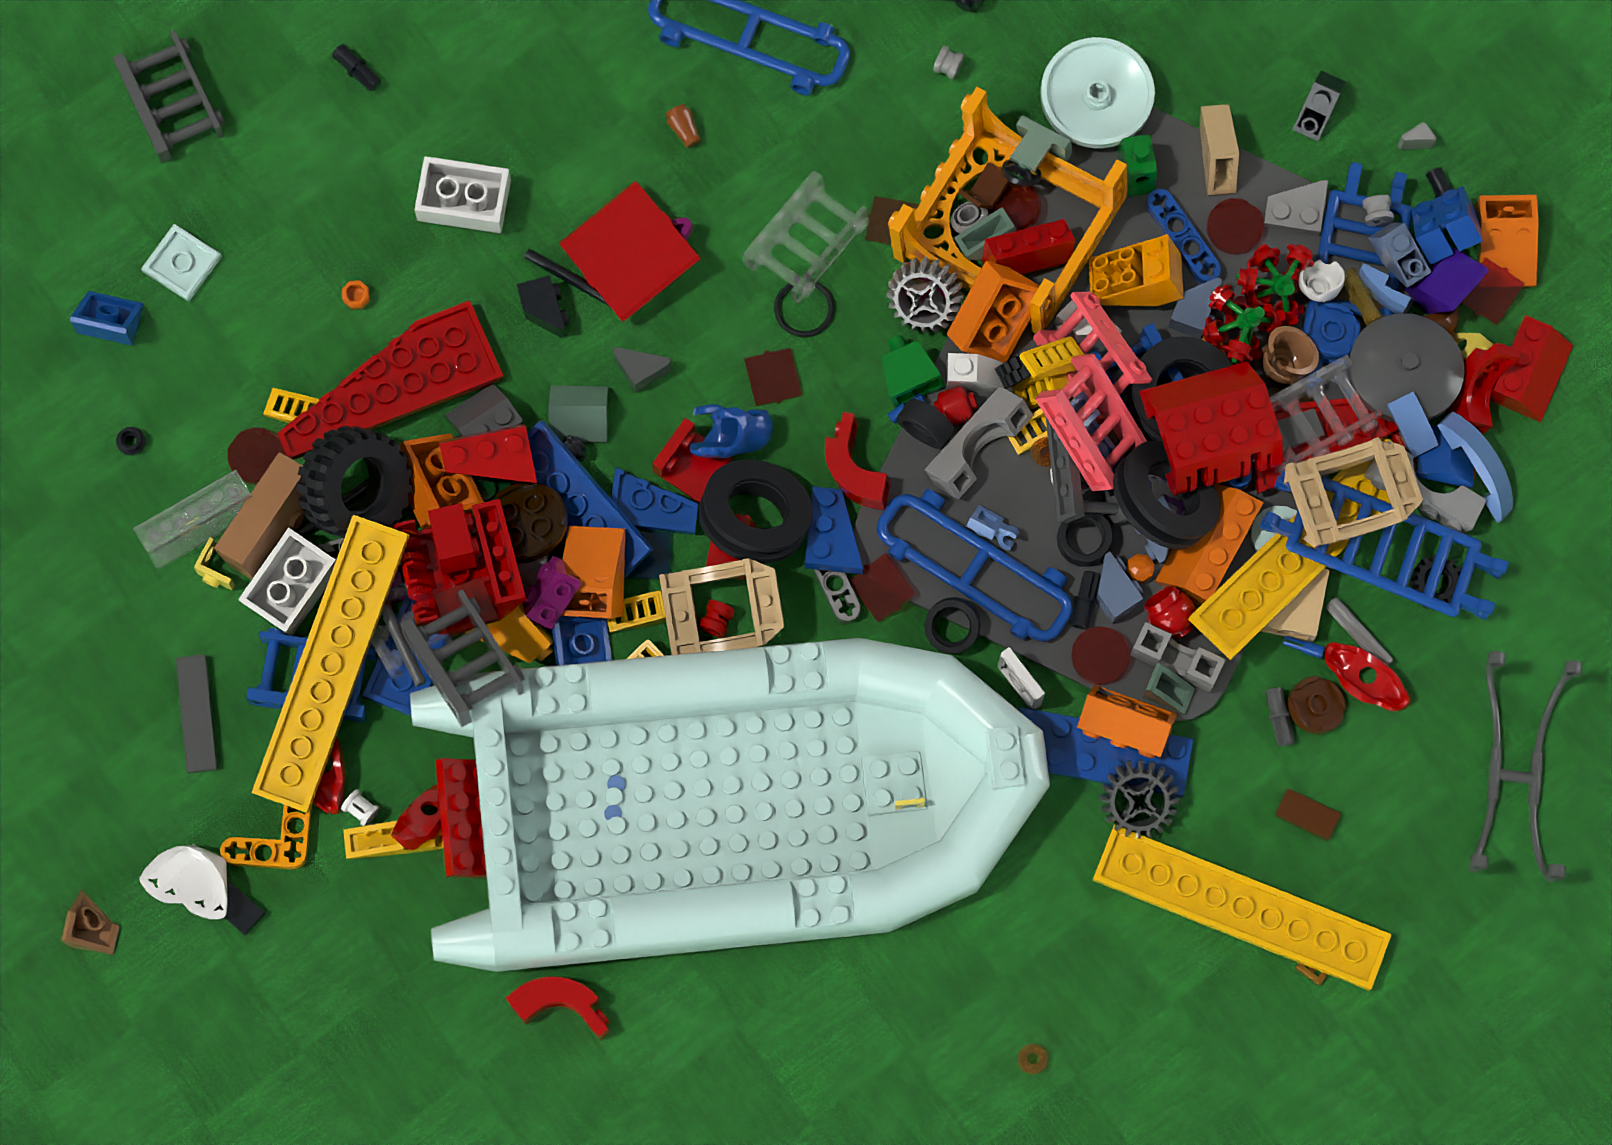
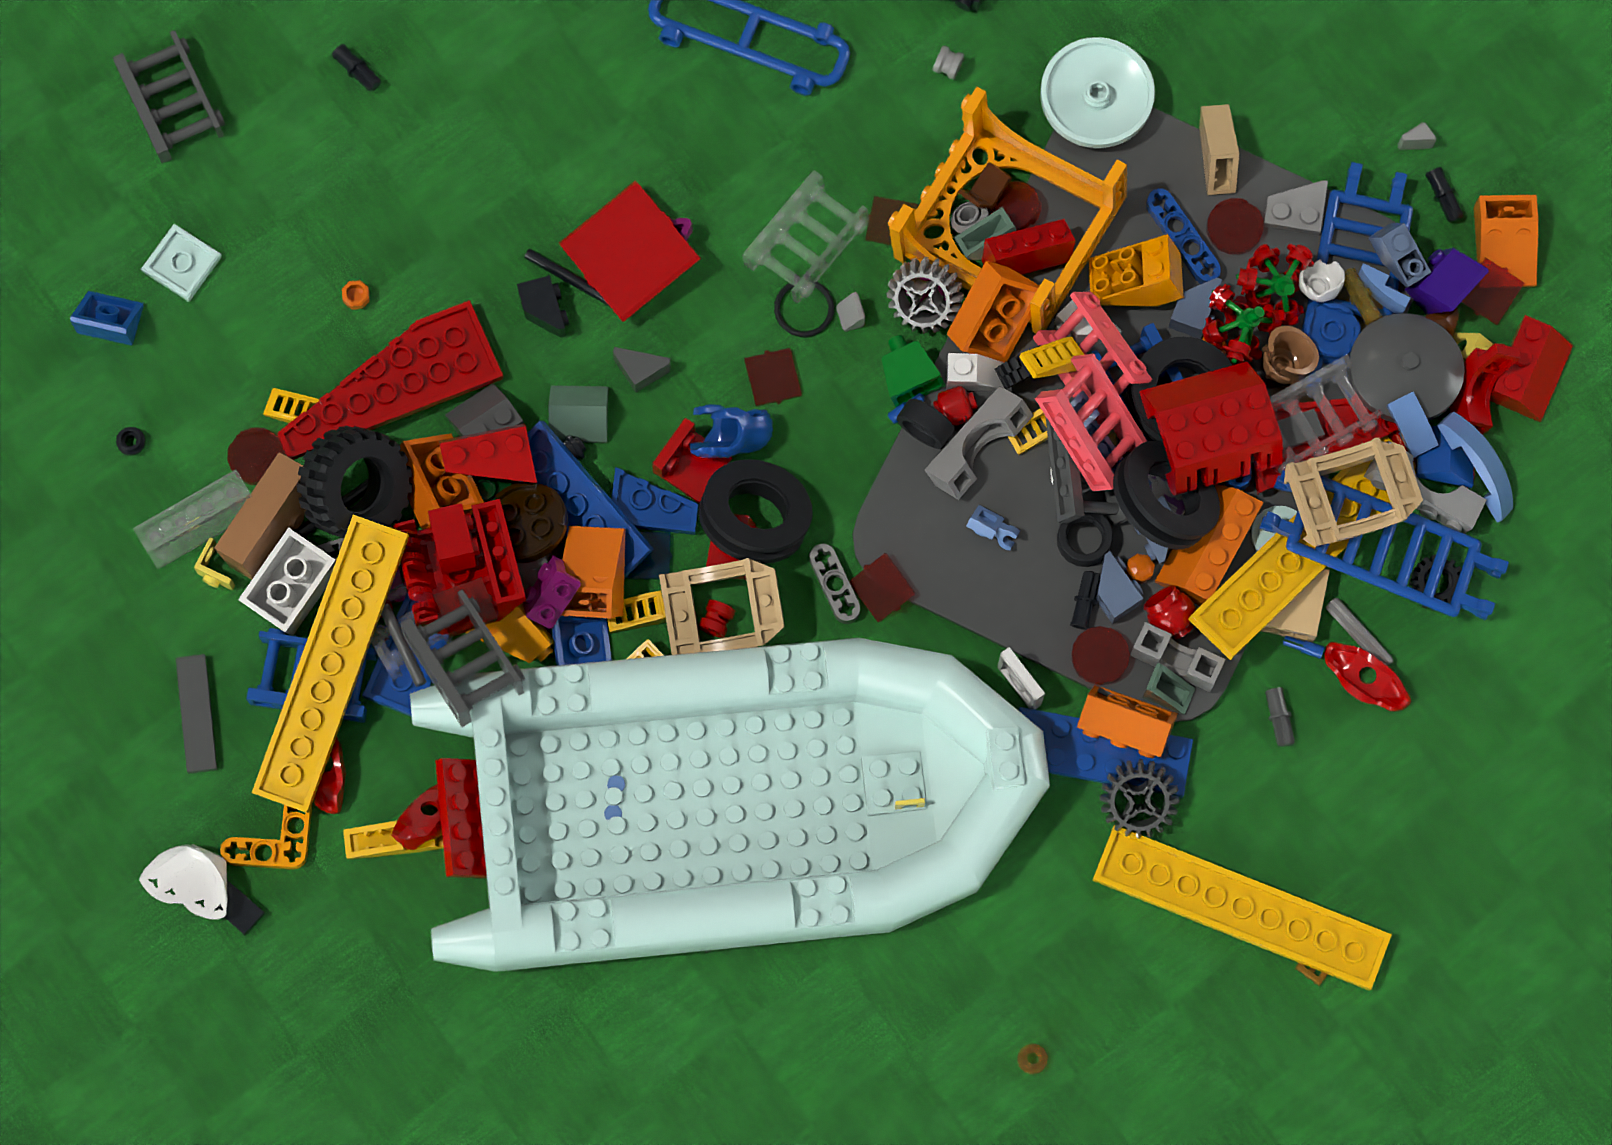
medium nougat slope [61,889,119,955] -> none
white bush [341,789,380,826] -> none
white brick [414,156,511,234] -> none
red arch [506,977,610,1040] -> none
dark orange cone [665,103,701,148] -> none
blue wing [805,487,863,574] -> none
red arch [825,412,891,510] -> none
blue bar [877,489,1073,642] -> none
black tyre [924,597,981,654] -> none
sand green piece [1001,115,1072,186] -> none
yellow slope [1012,373,1068,410] -> none
clear orange plate [1031,437,1051,467] -> none
green torso [1117,134,1157,197] -> none
reddish brown tile [1274,788,1341,841] -> none
reddish brown tile [1288,676,1345,735] -> none
slope [1293,70,1346,141] -> none
light grey wheel [1362,195,1394,227] -> none
blue piece [1411,186,1483,264] -> none
dark grey bar [1469,651,1583,882] -> none
none -> light grey slope [836,292,865,332]

